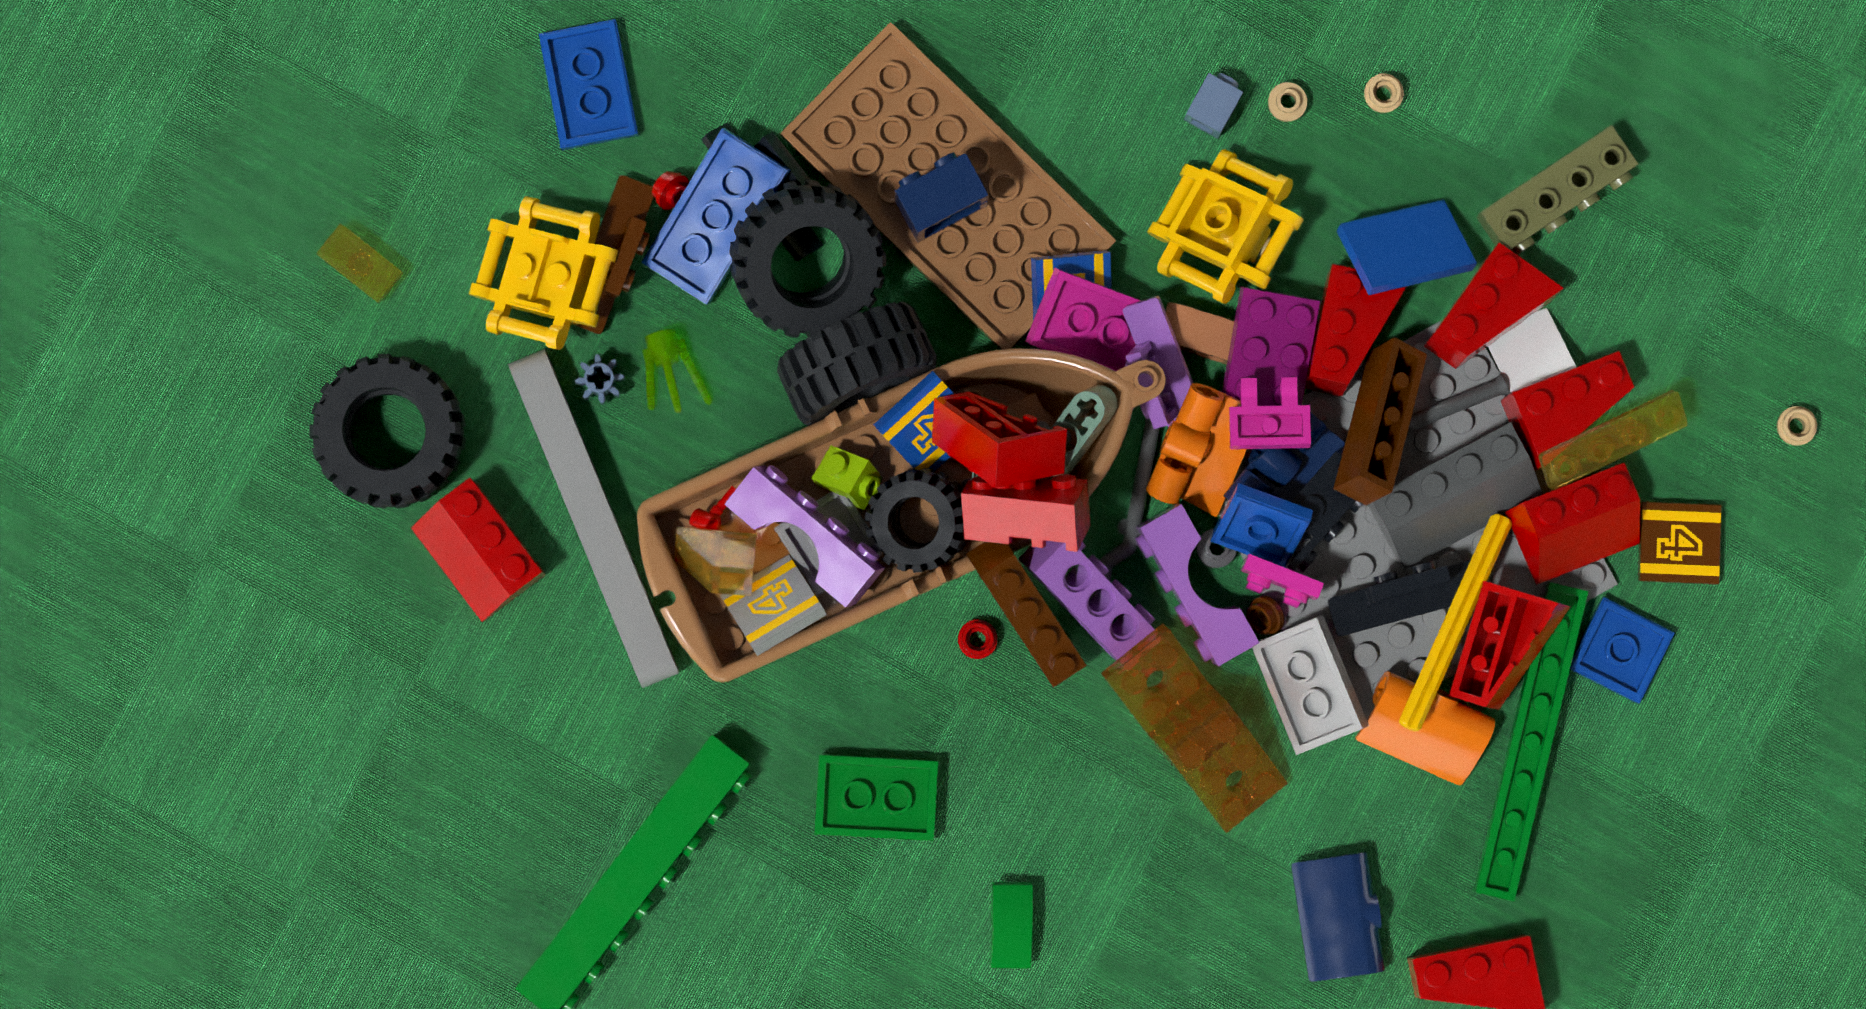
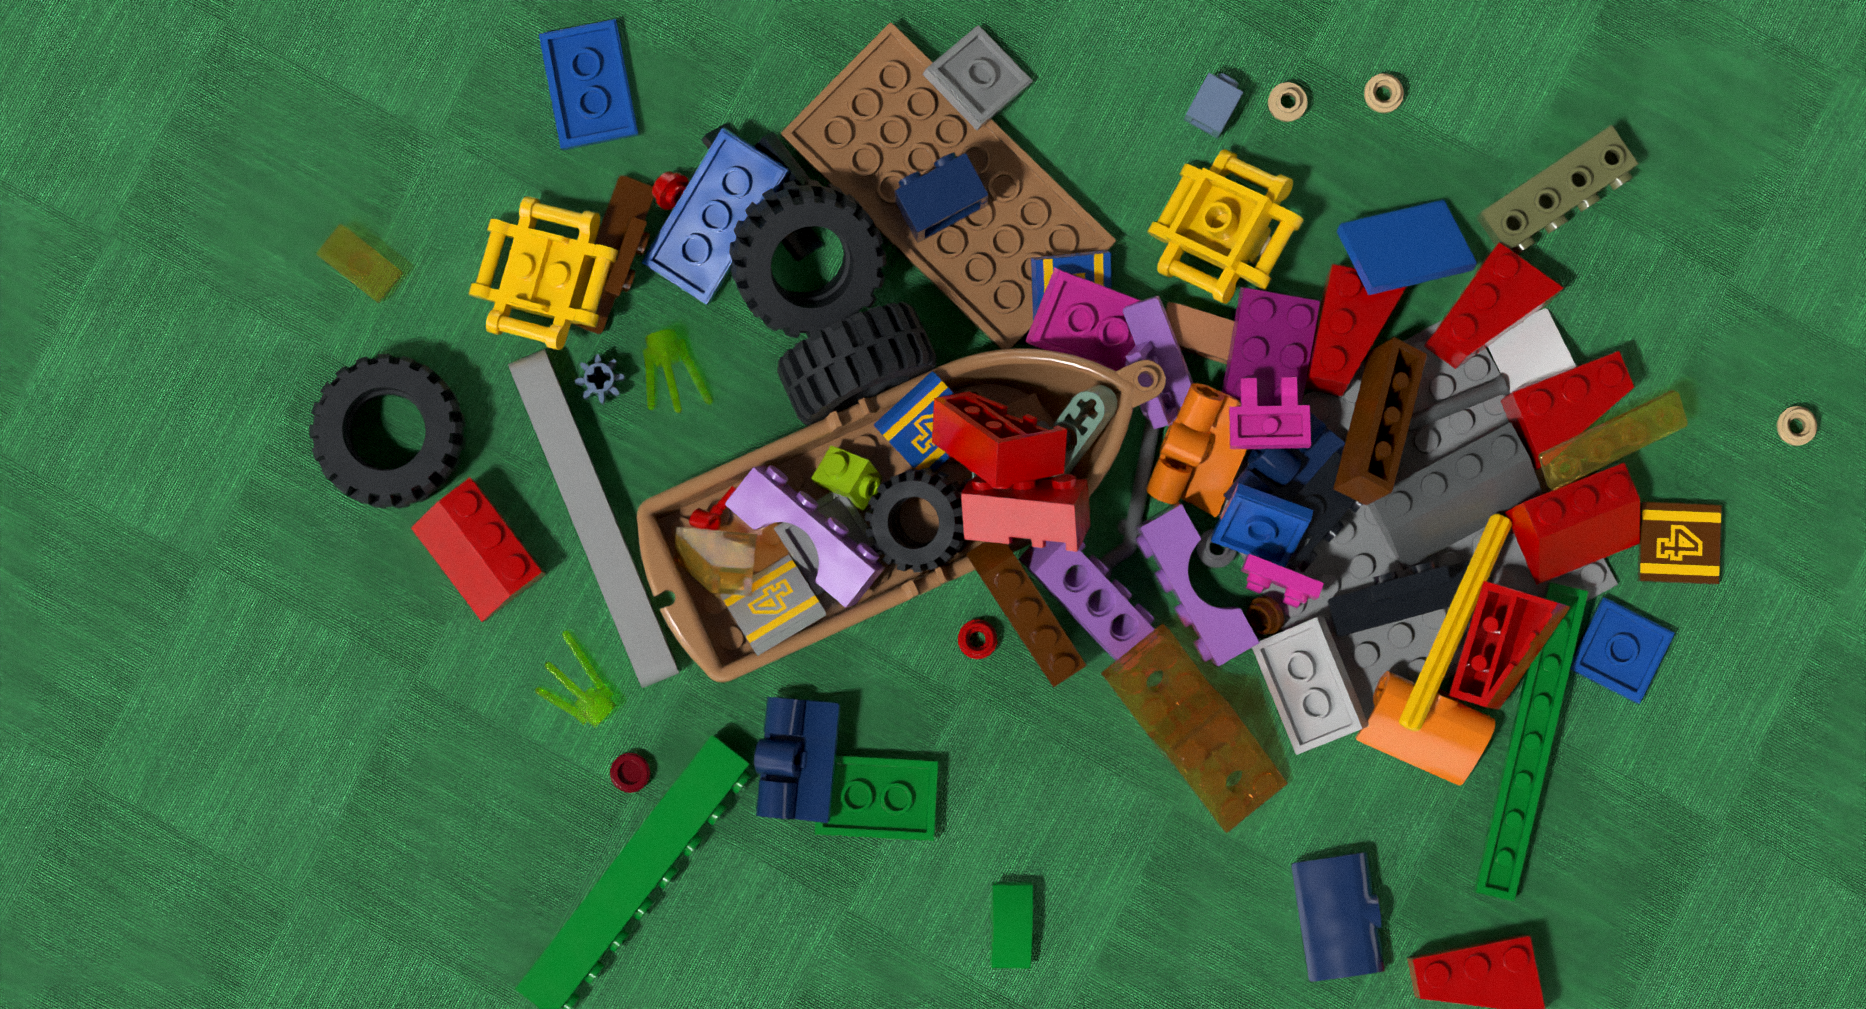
none -> clear neon green plant [535,630,616,728]
none -> dark red tile [610,753,651,793]
none -> dark blue panel [754,696,841,823]
none -> light grey tile [923,25,1033,130]

